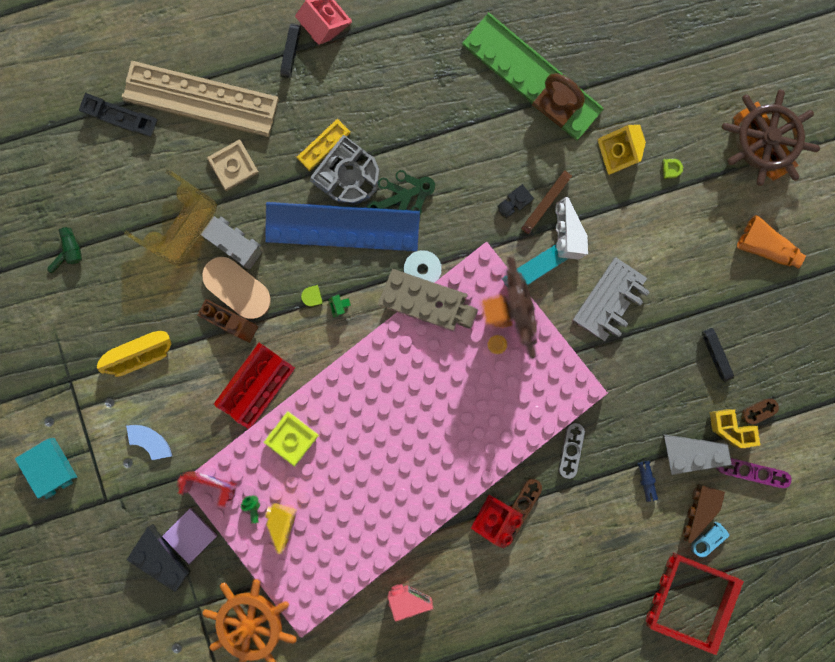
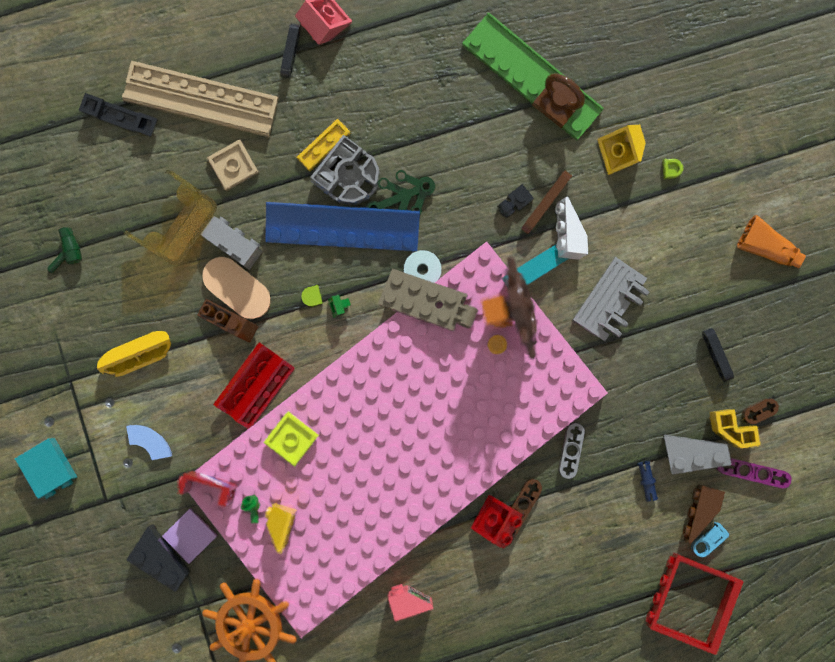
reddish brown brick [722,89,820,186] -> none

